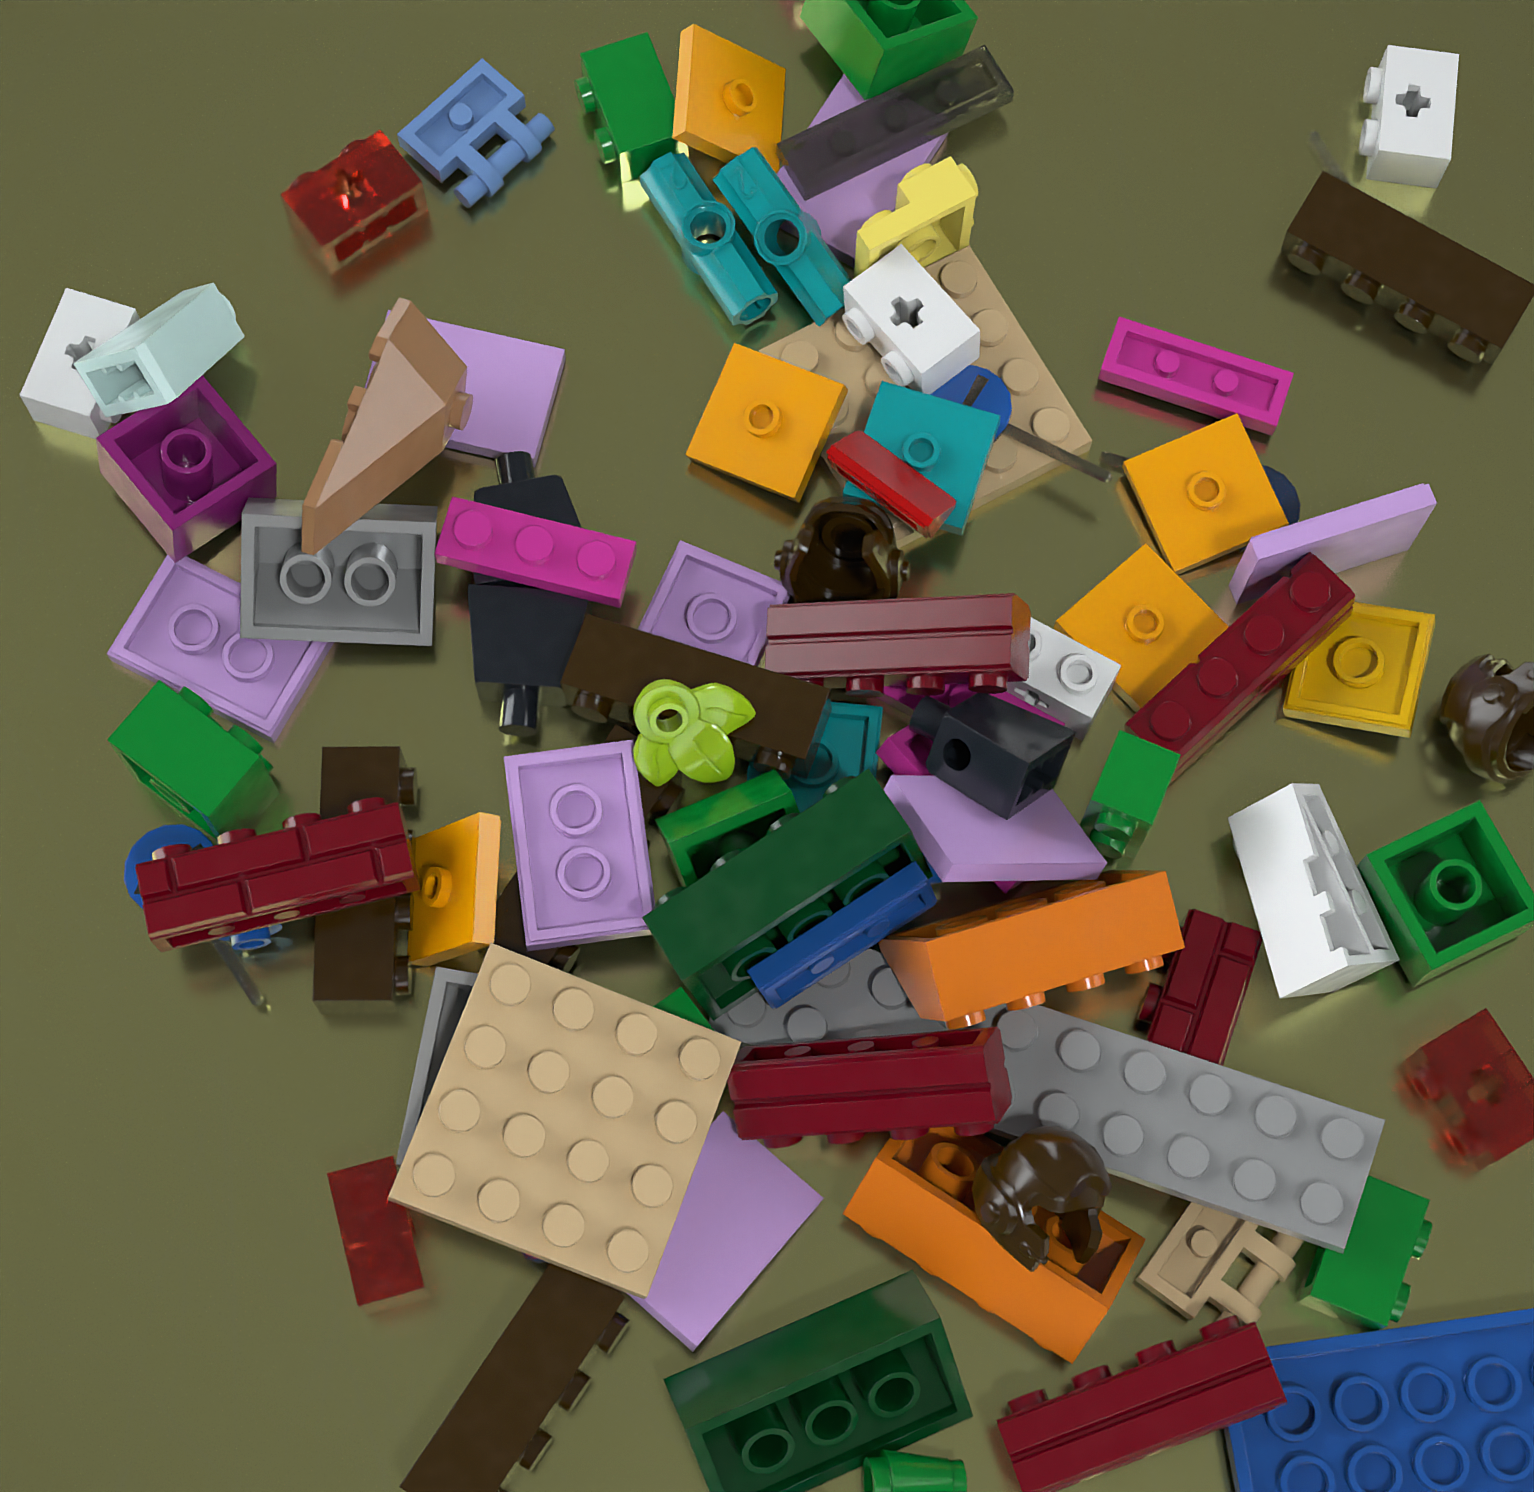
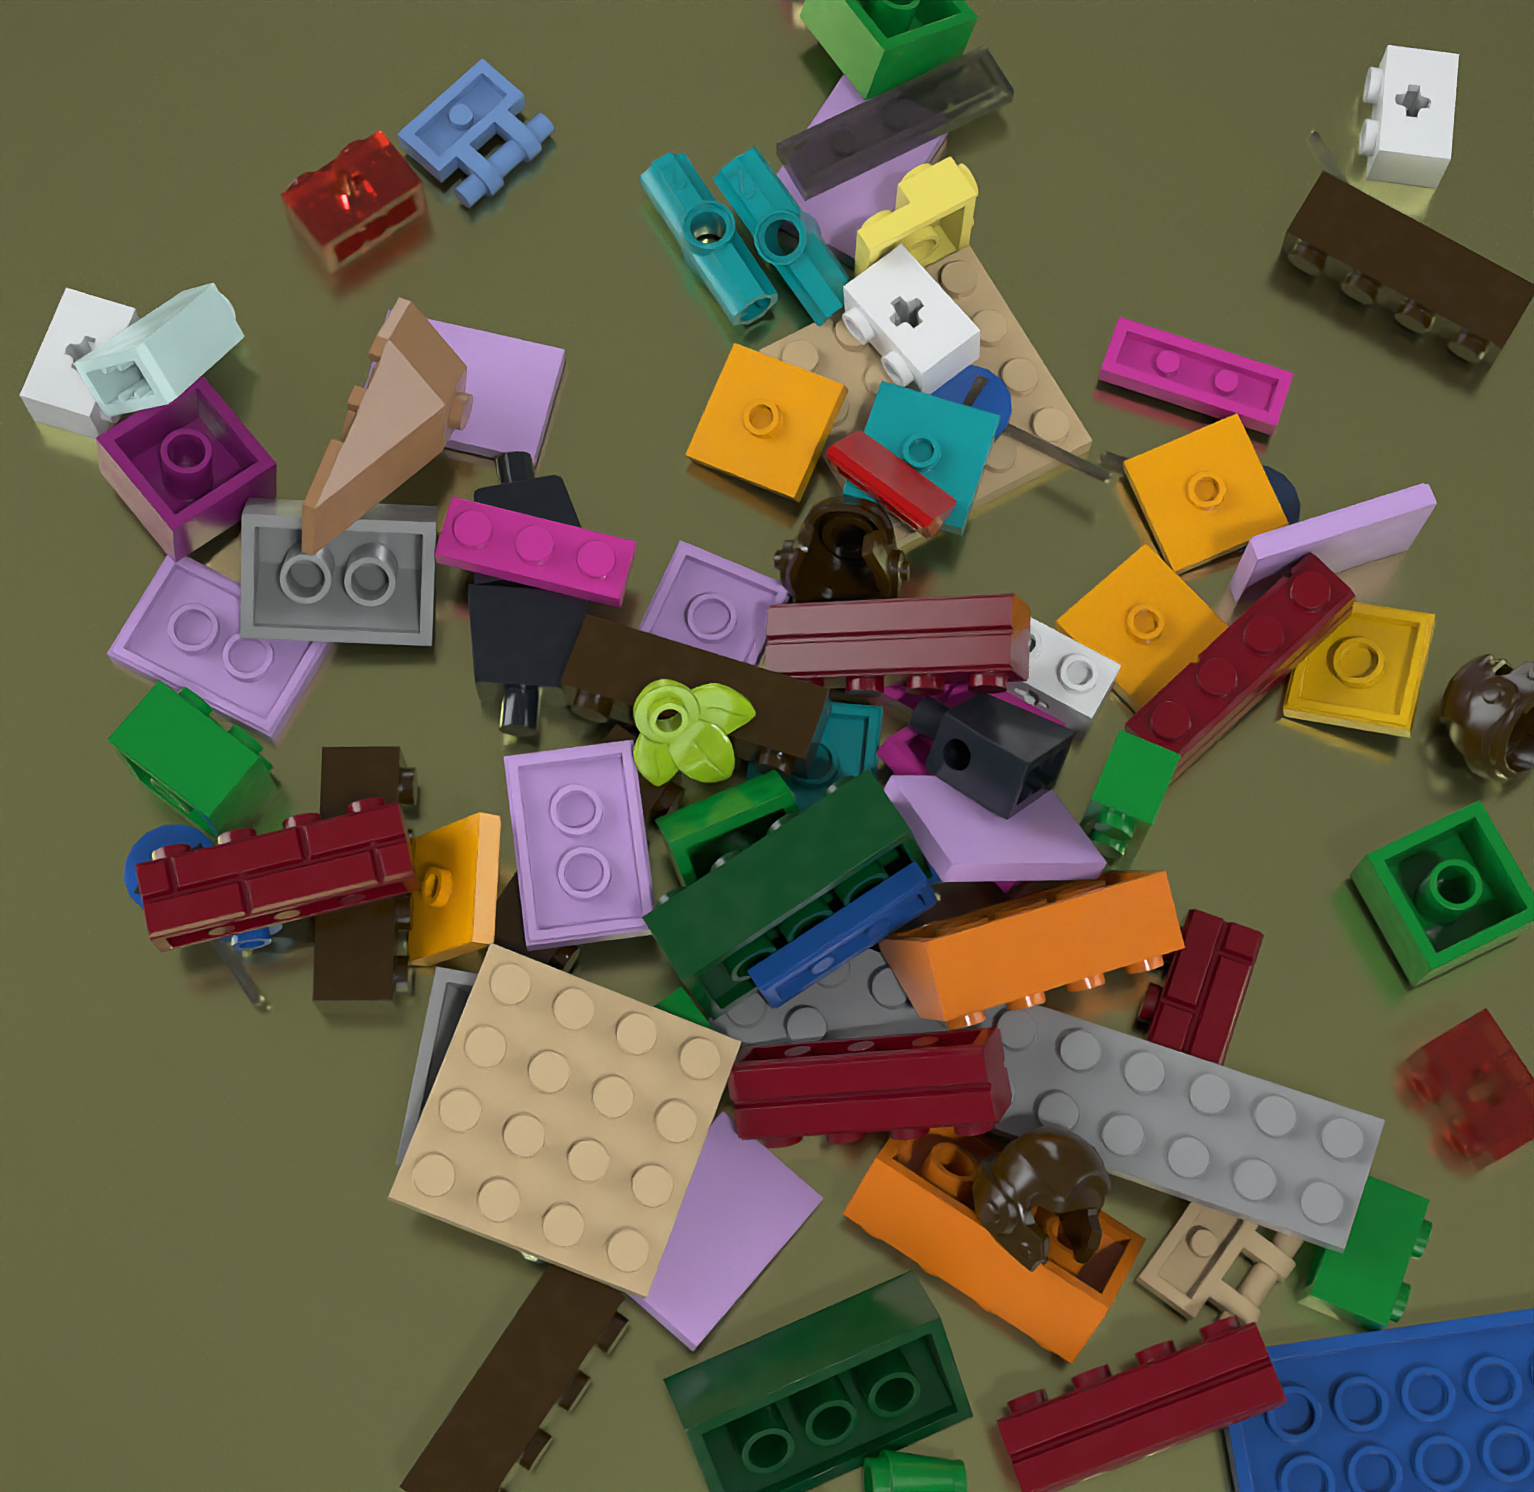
clear red brick [327,1156,433,1315] -> none
green brick [574,32,689,183] -> none
light orange plate [672,24,786,174] -> none
white wedge [1228,783,1400,999] -> none

